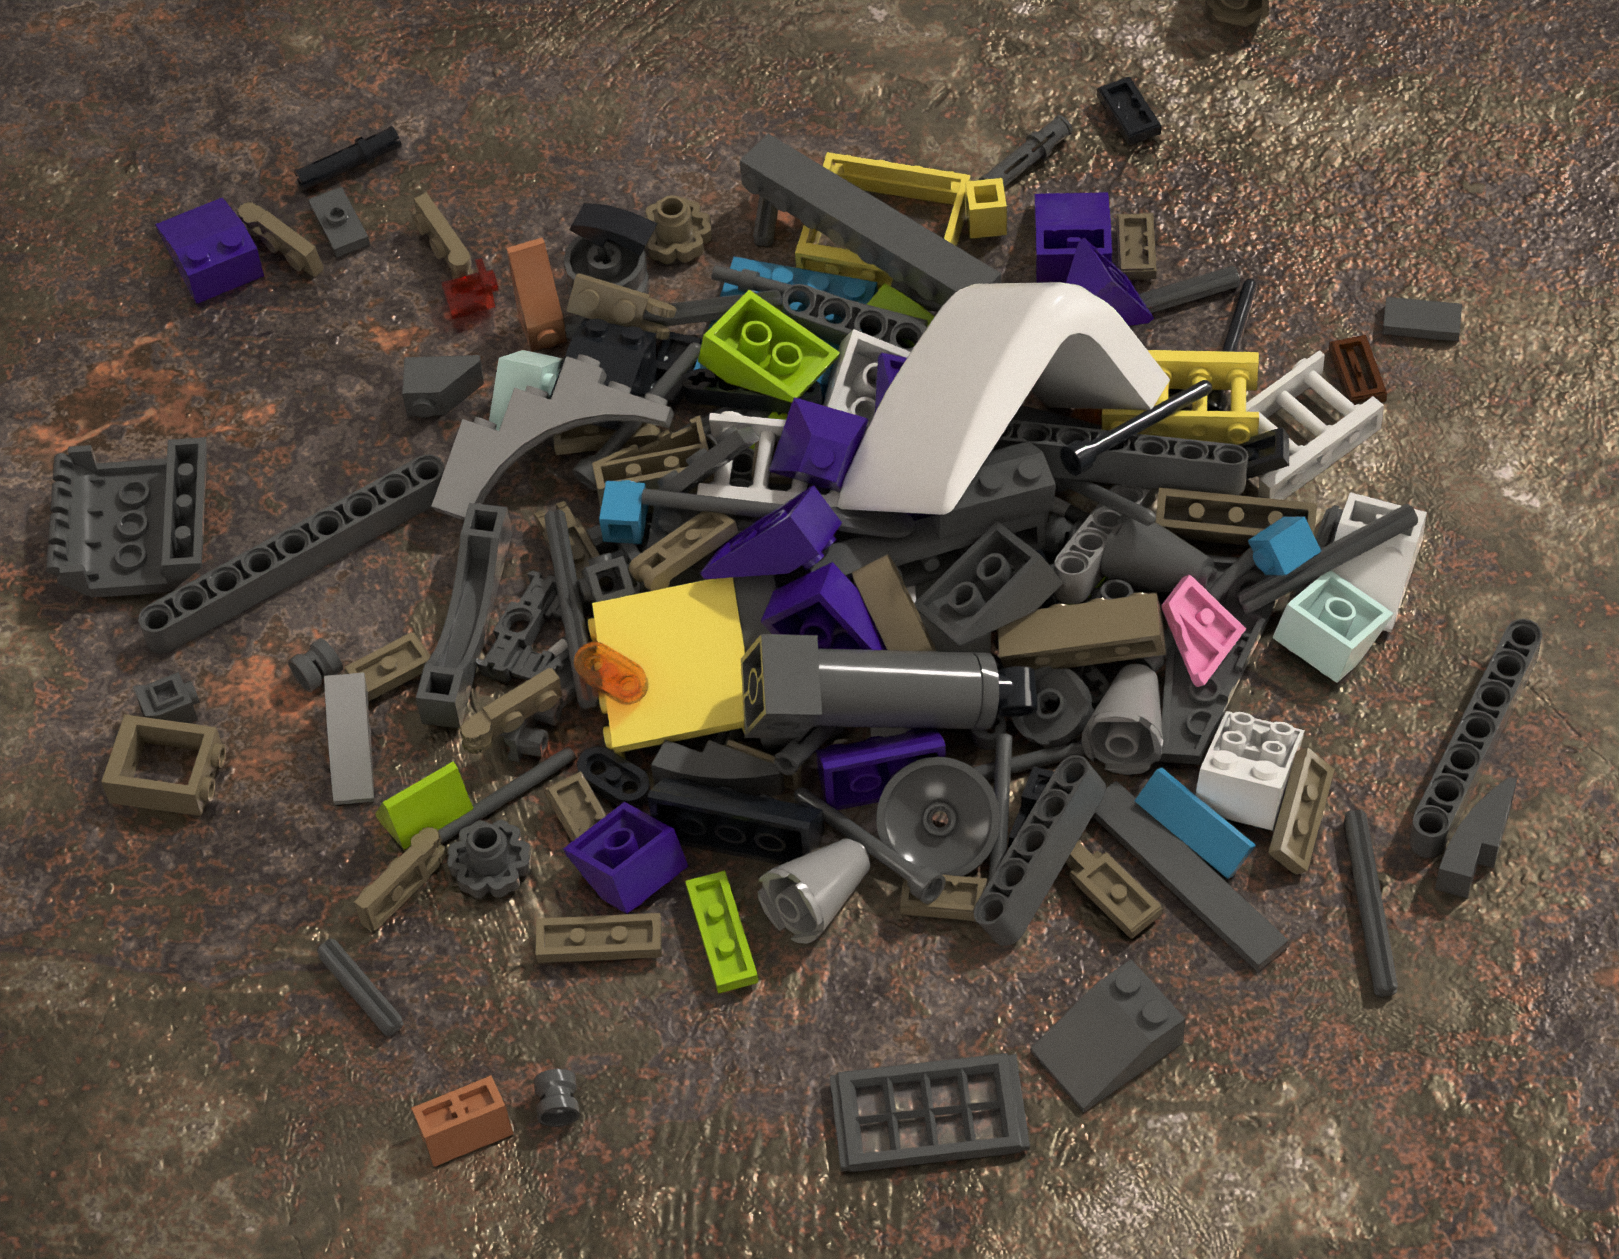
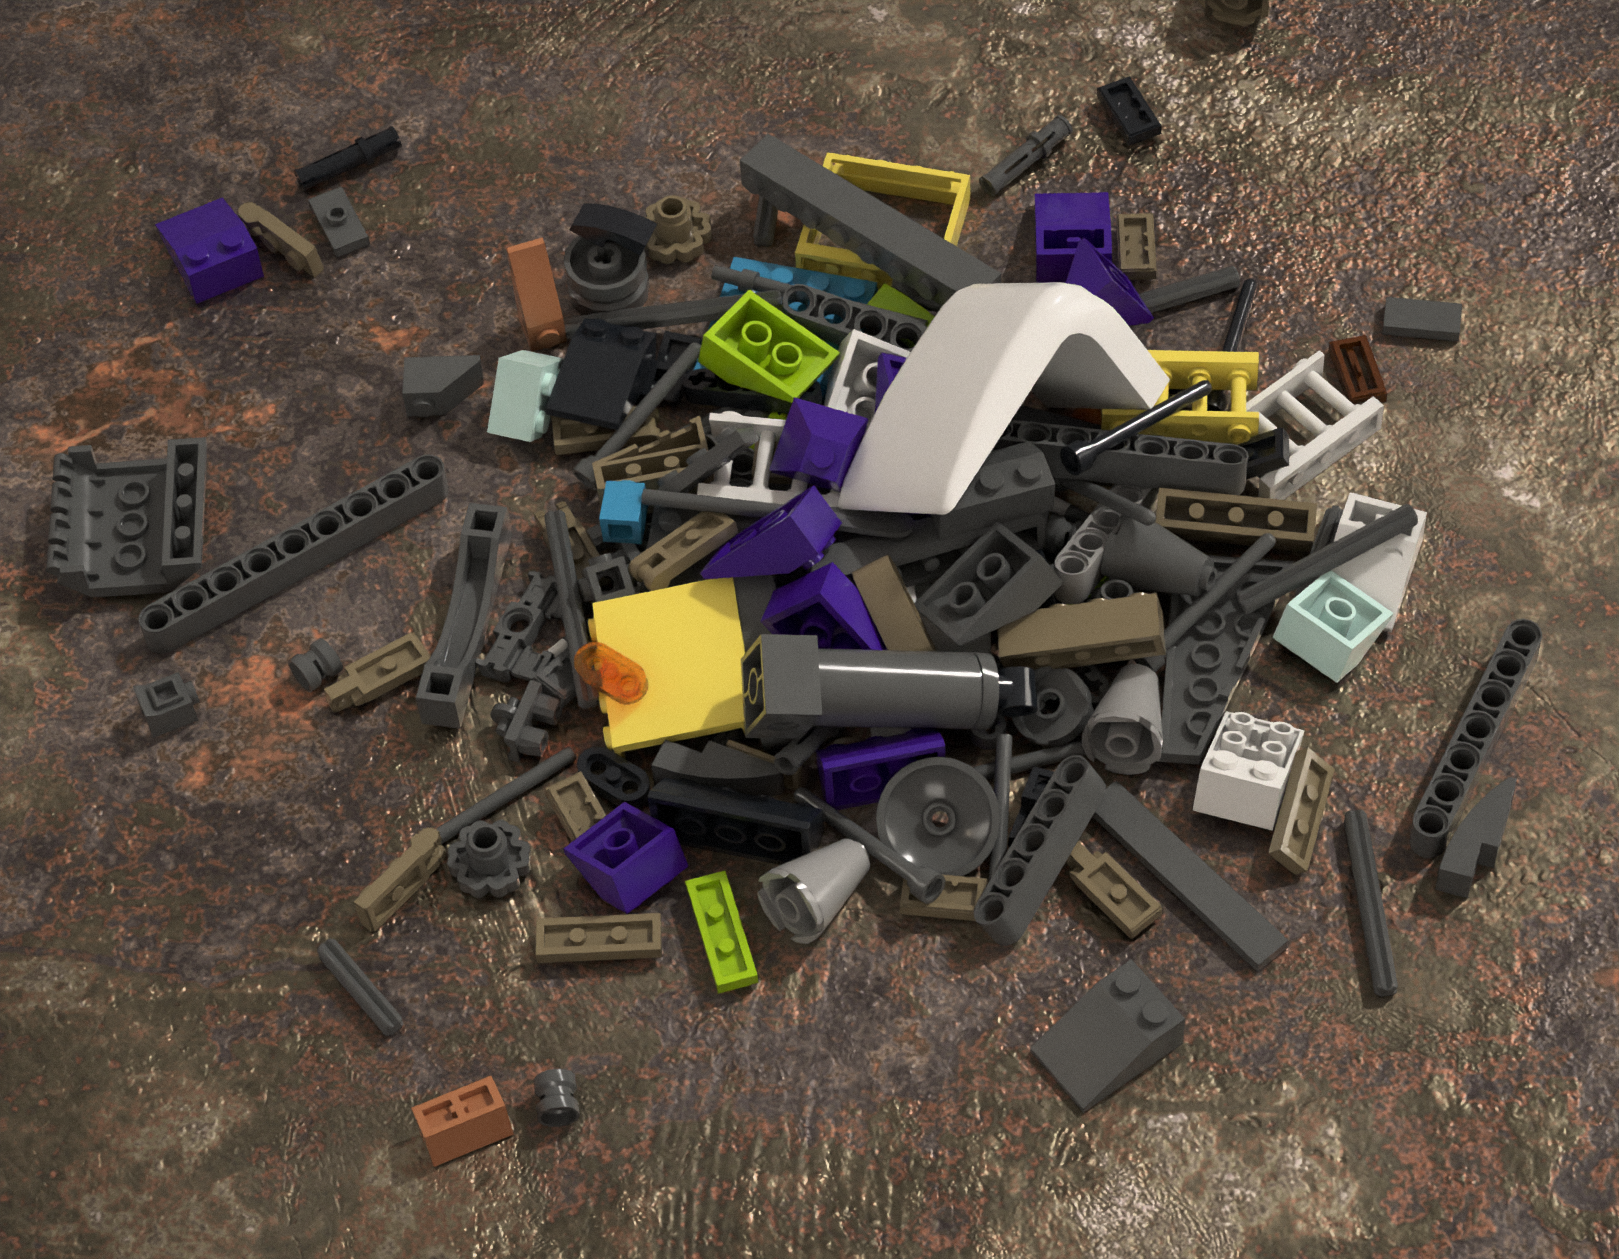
dark tan window [101,714,226,816] -> none
light grey slope [324,672,375,805] -> none
lime slope [375,761,473,850] -> none
dark tan plate [413,192,475,289] -> none
light grey arch [431,354,674,521] -> none
clear red bracket [441,258,499,319] -> none
dark tan hinge [460,668,562,755] -> none
dark tan hinge [566,273,677,340] -> none
dark grey piece [830,1053,1030,1172] -> none
light yellow brick [965,178,1007,239] -> none
dark azure tile [1134,768,1256,879] -> none
bright pink wing [1161,575,1246,687] -> none
dark azure brick [1248,517,1321,575] -> none

